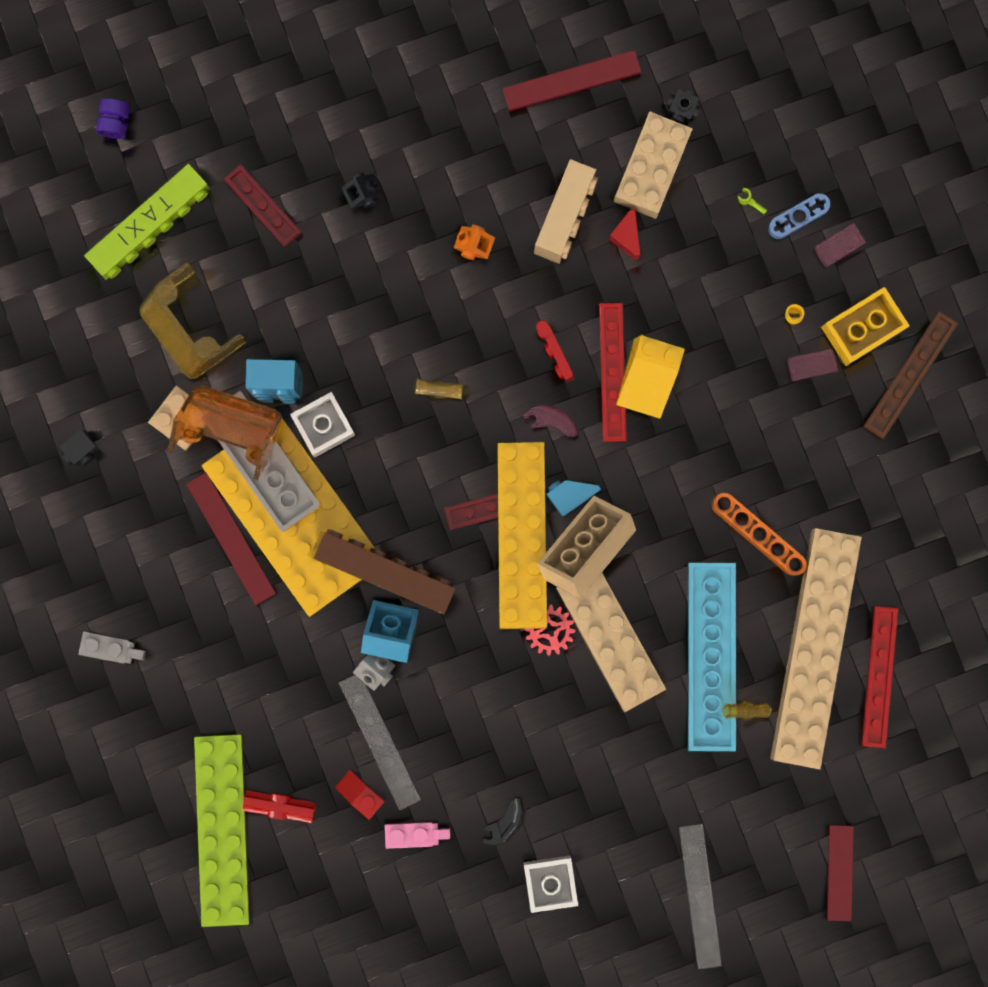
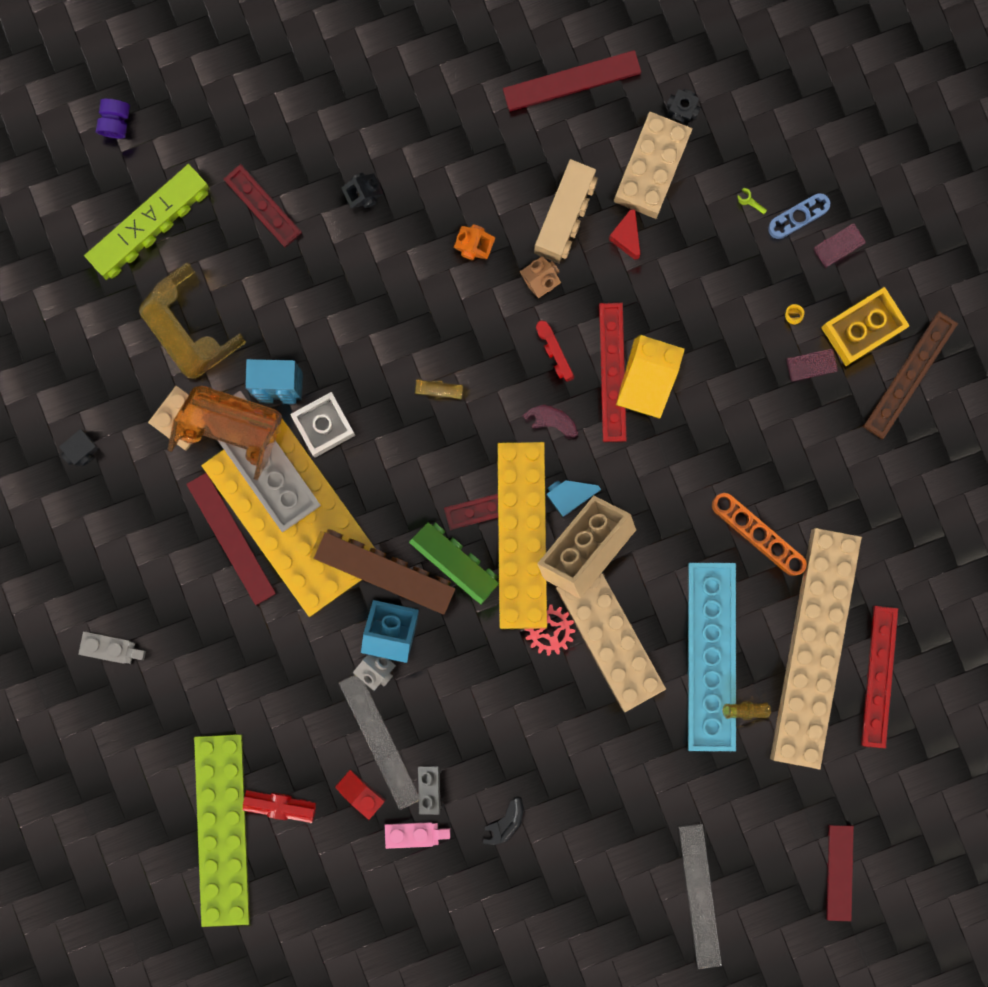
white brick [524,855,578,913] -> none
none -> bright green slope [409,522,499,605]
none -> dark grey hinge [418,766,442,815]
none -> medium nougat brick [520,256,561,298]

